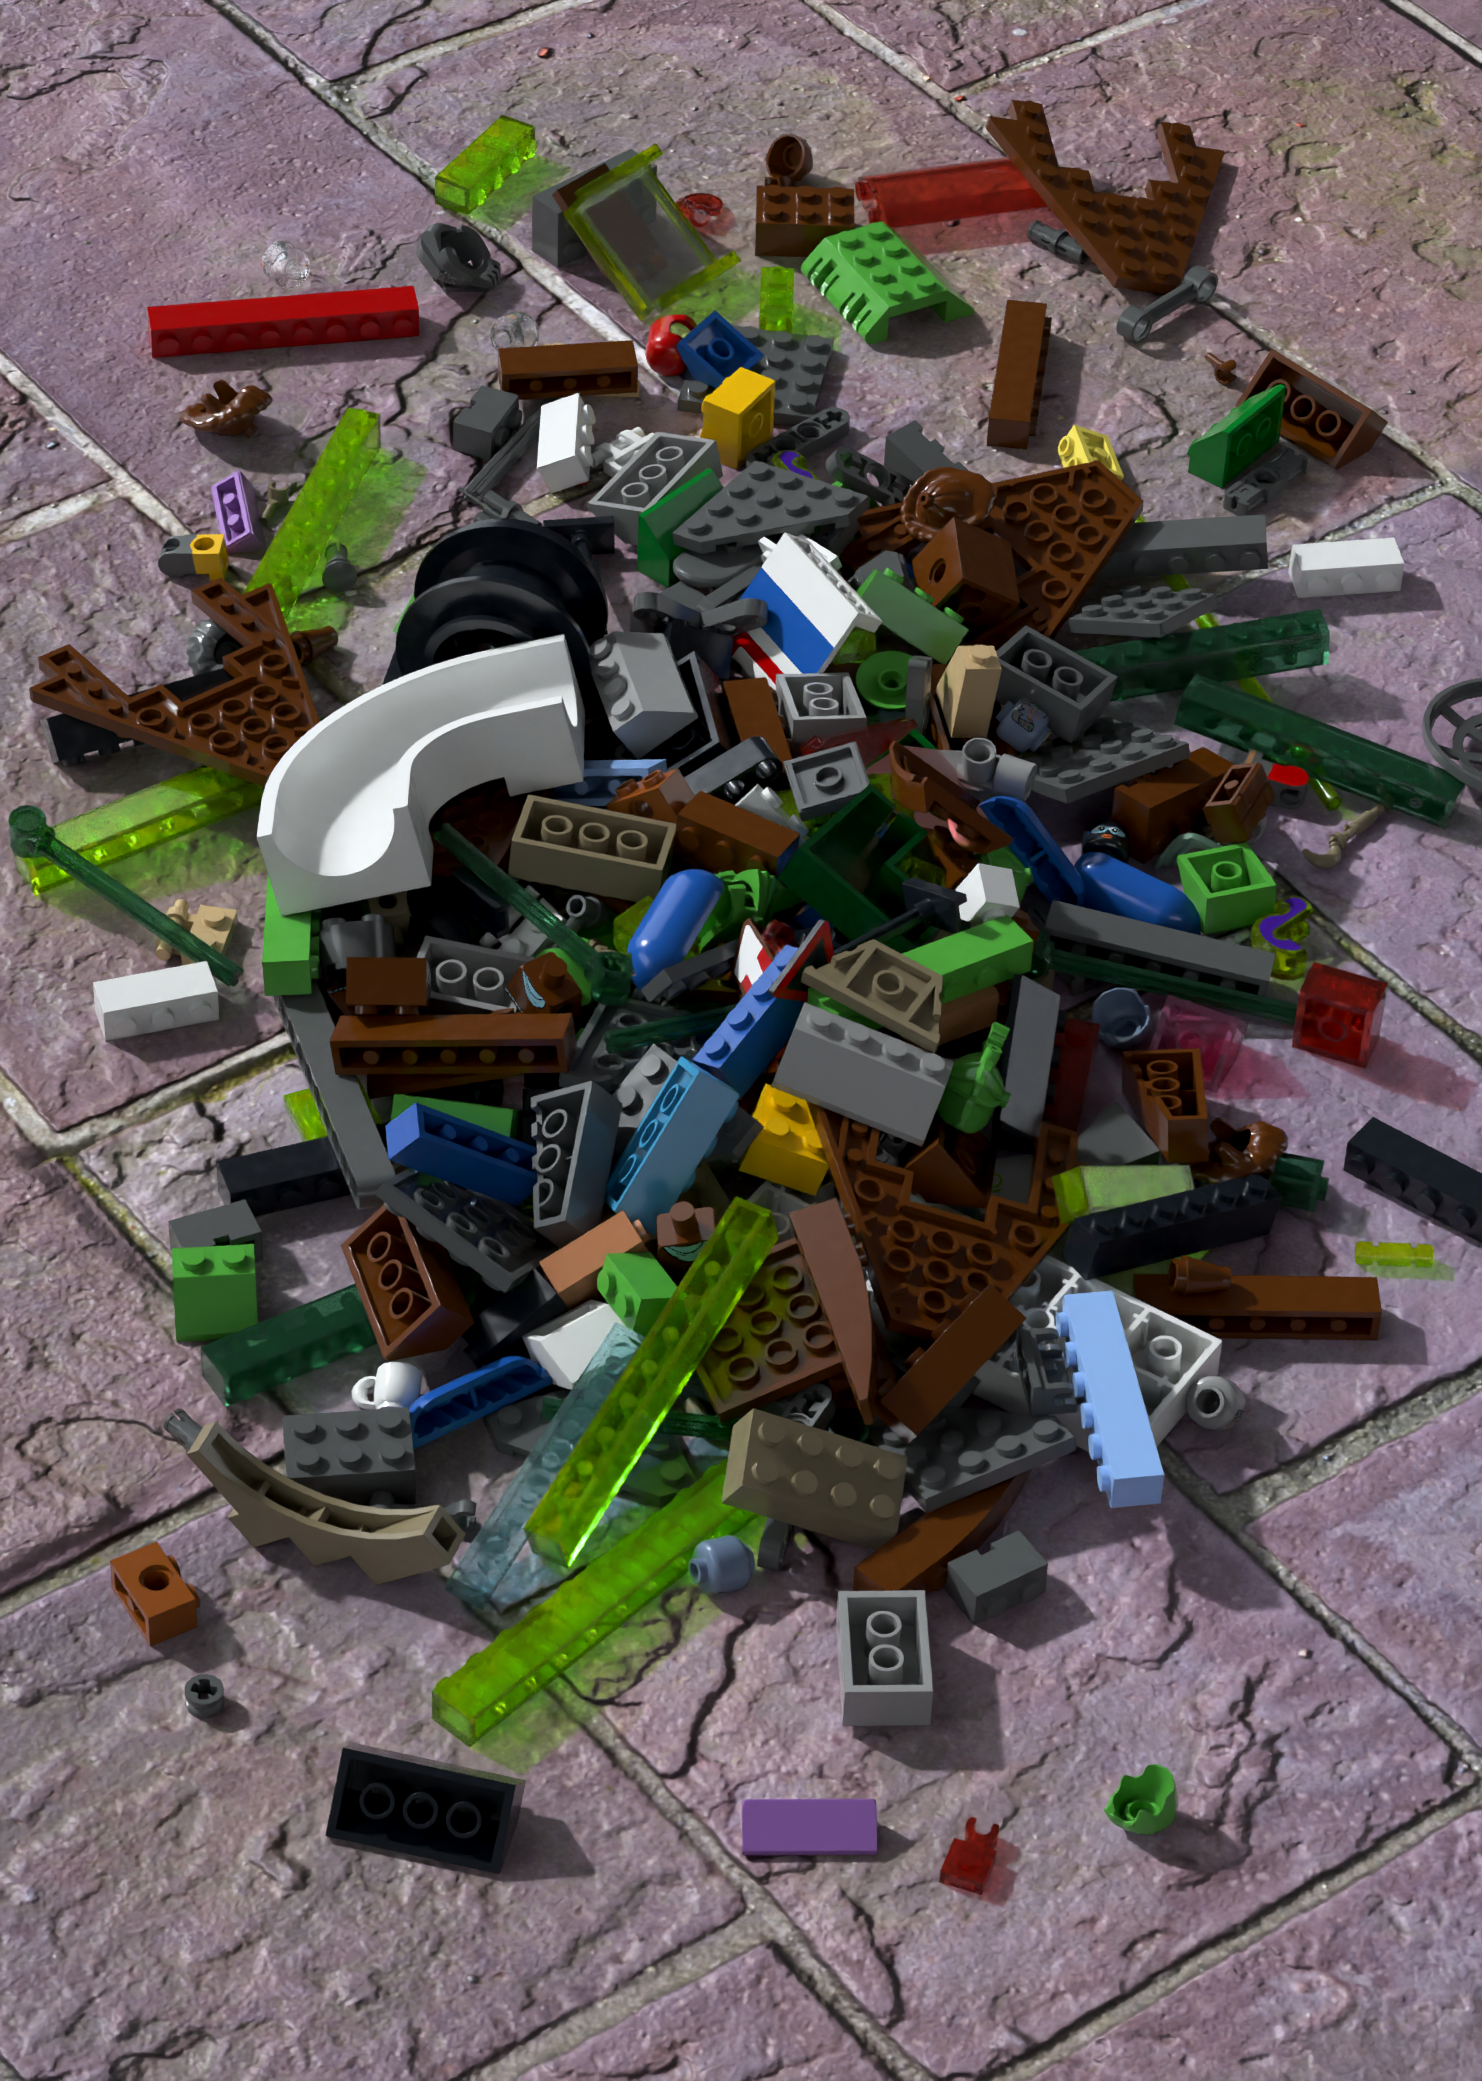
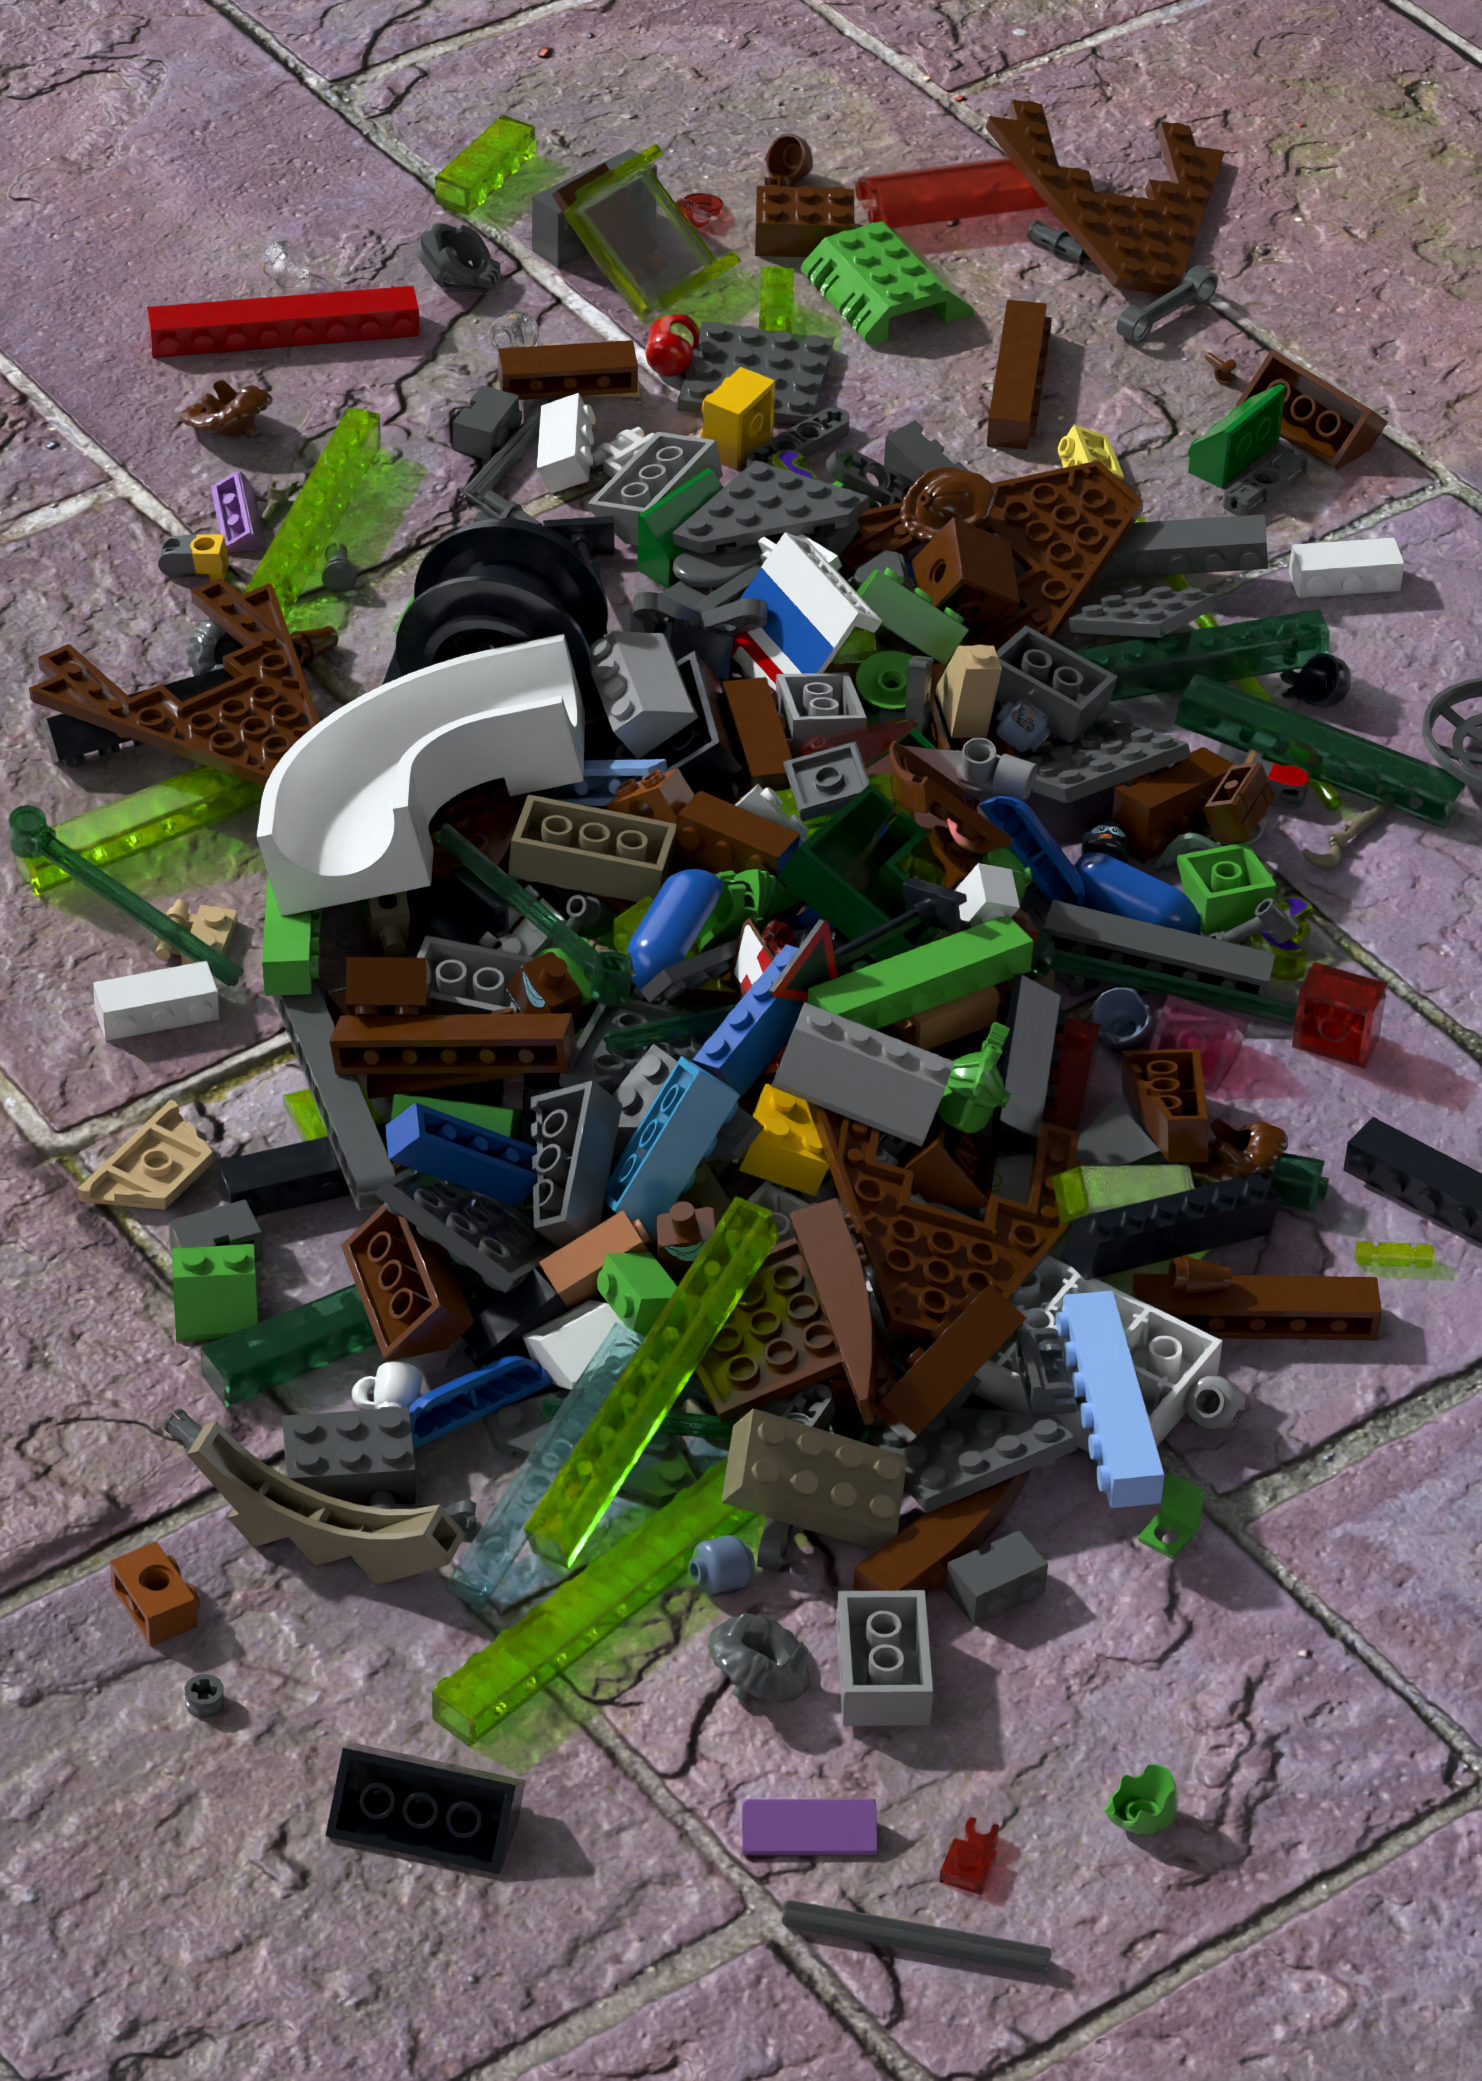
dark grey brick [317,914,396,986] -> none
blue slope [676,311,765,388] -> none
black beam [684,736,783,805] -> none
dark tan wing [801,939,943,1053] -> none
none -> tan wing [77,1099,213,1210]
none -> dark grey piece [708,1613,809,1703]
none -> dark grey axle [782,1900,1051,1974]
none -> bright green bracket [1138,1473,1205,1559]
none -> dark grey brick [1208,898,1300,944]
none -> black piece [1279,653,1352,708]

